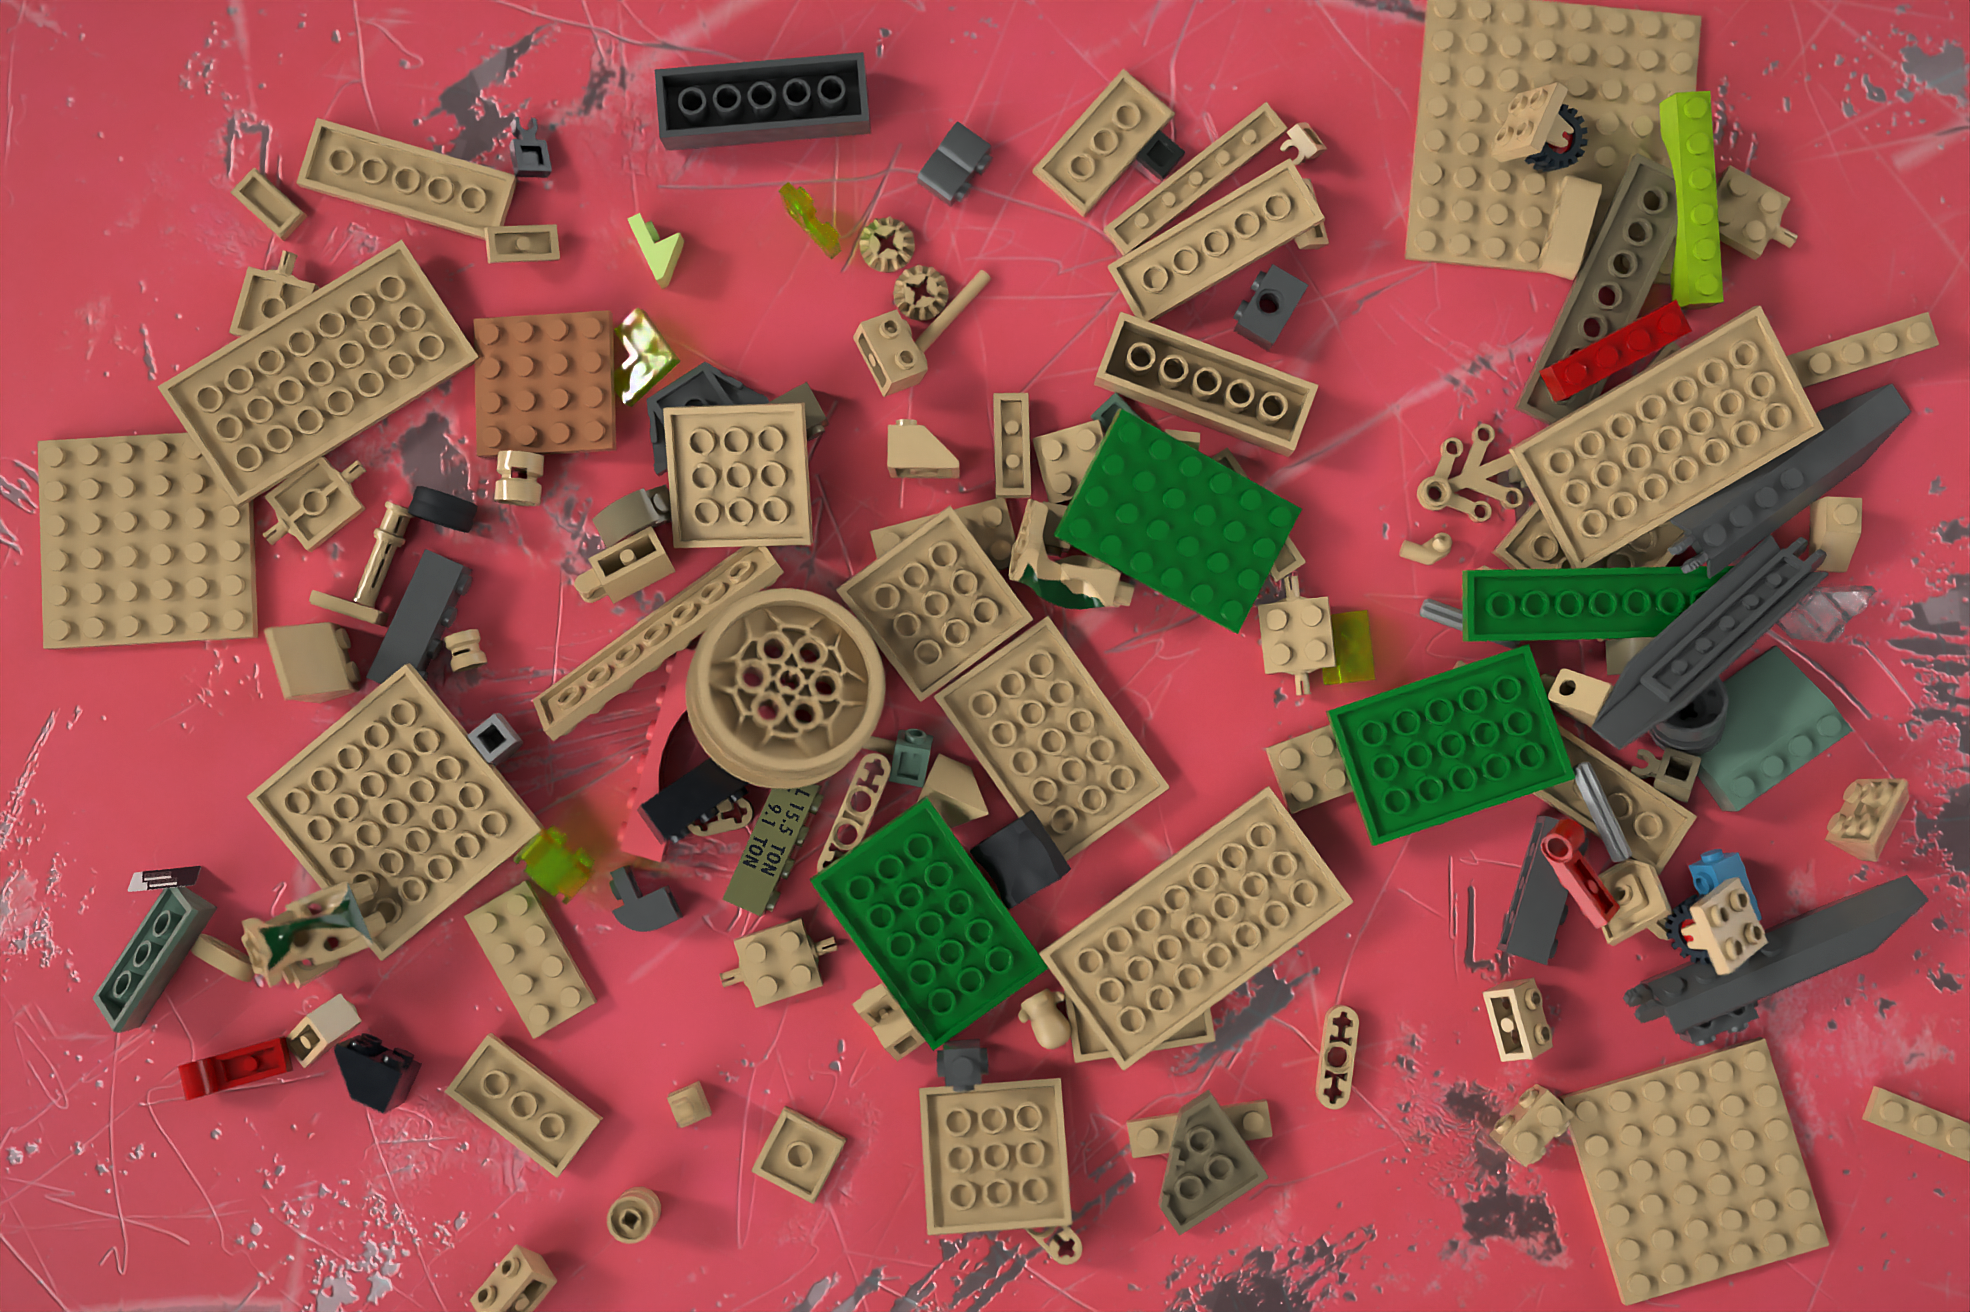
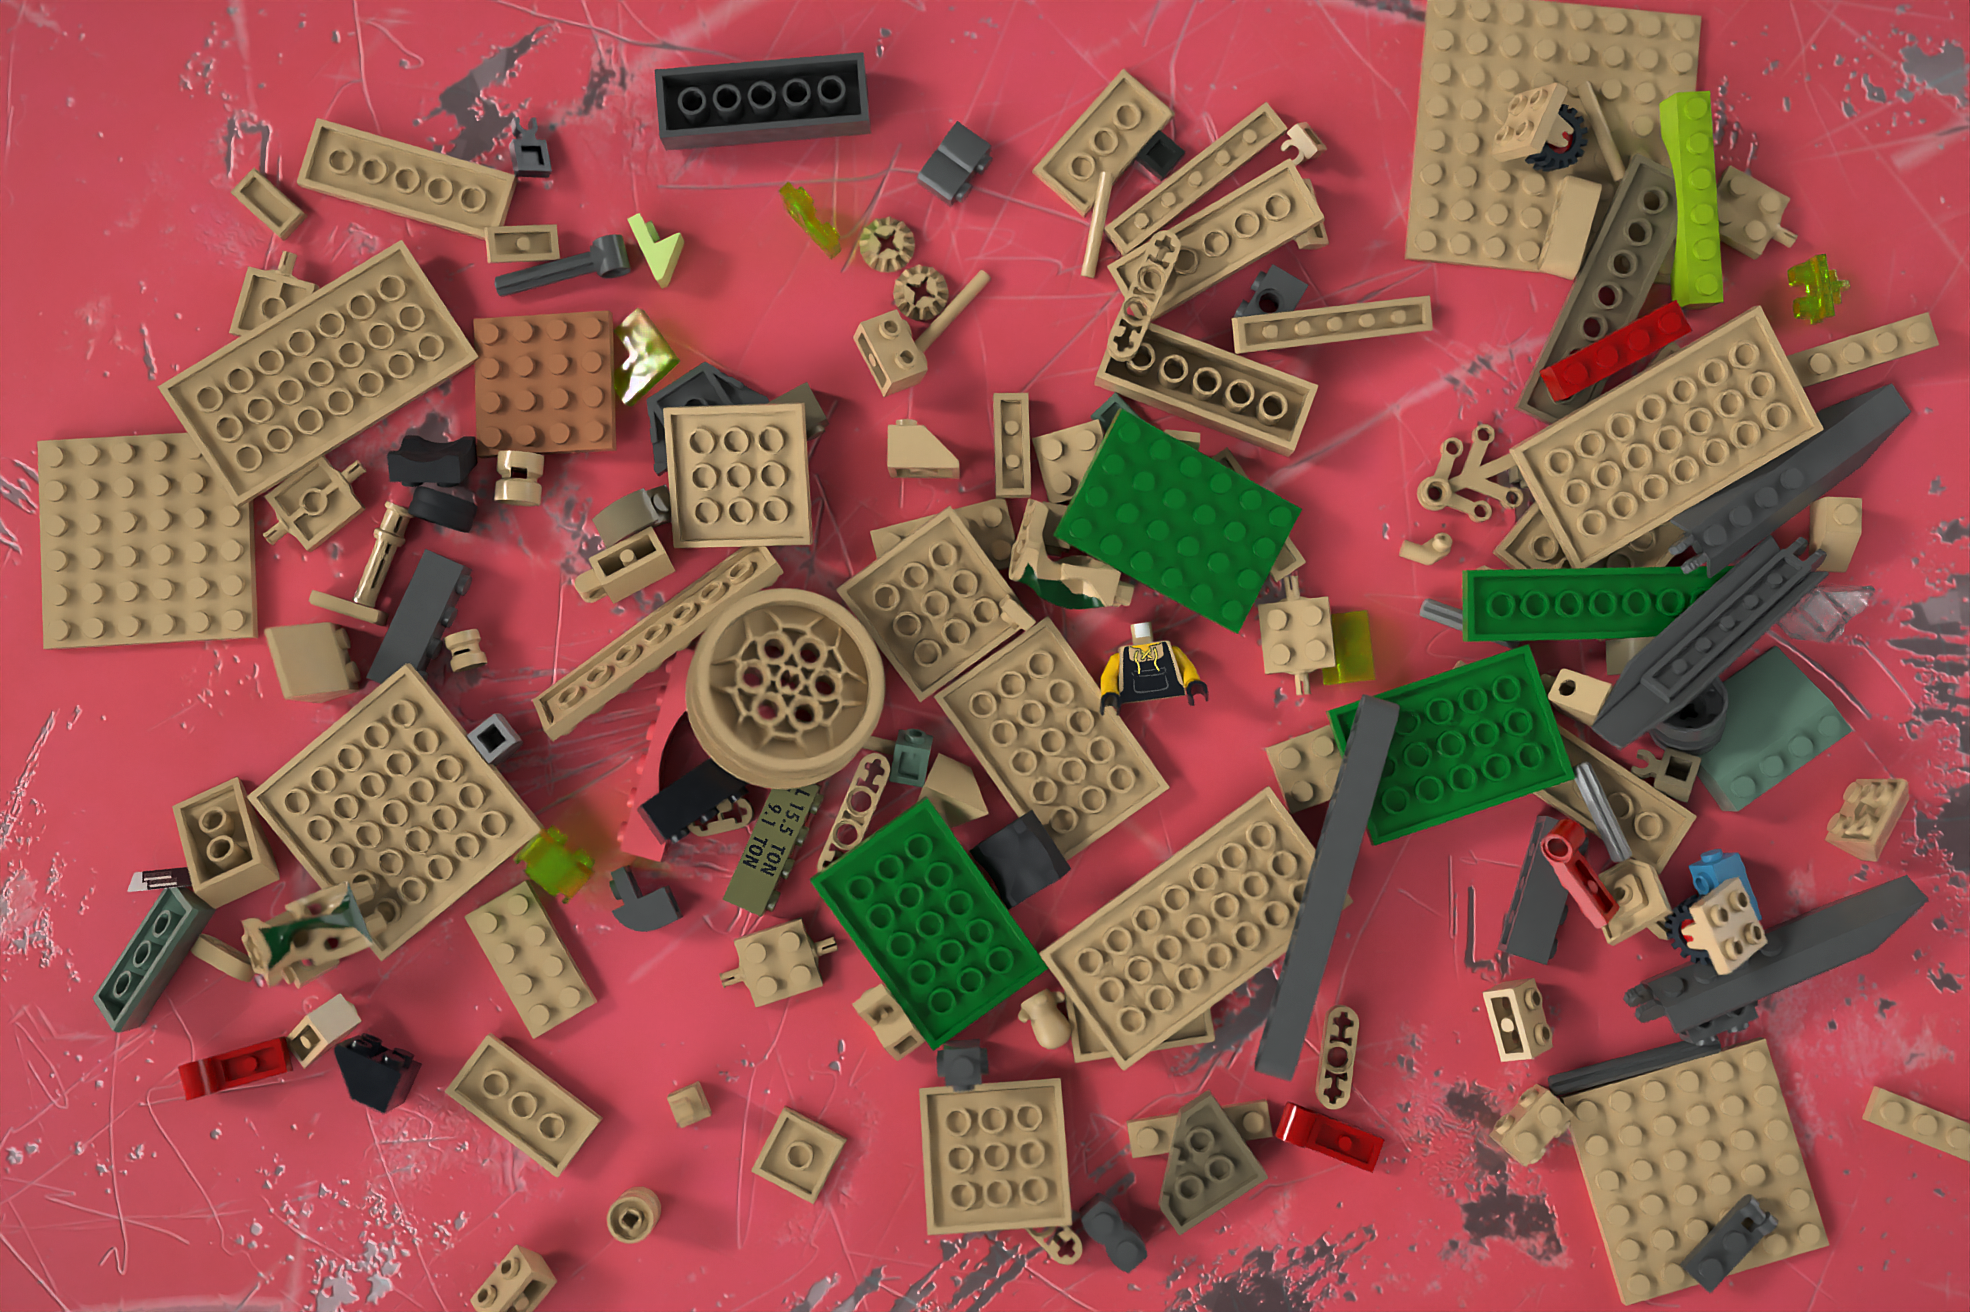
none -> tan slope [172,777,280,909]
none -> black brick [387,435,477,488]
none -> dark grey axle [494,234,631,297]
none -> tan plate [999,594,1036,632]
none -> dark grey brick [1079,1193,1148,1273]
none -> tan bar [1081,172,1114,278]
none -> torso [1099,622,1209,716]
none -> tan beam [1107,230,1181,362]
none -> tan plate [1232,295,1433,354]
none -> dark grey beam [1254,694,1399,1081]
none -> red plate [1275,1102,1385,1173]
none -> dark grey axle [1548,1035,1721,1096]
none -> tan bar [1576,81,1626,183]
none -> dark grey plate [1679,1194,1778,1293]
none -> clear neon green hips [1787,254,1851,324]

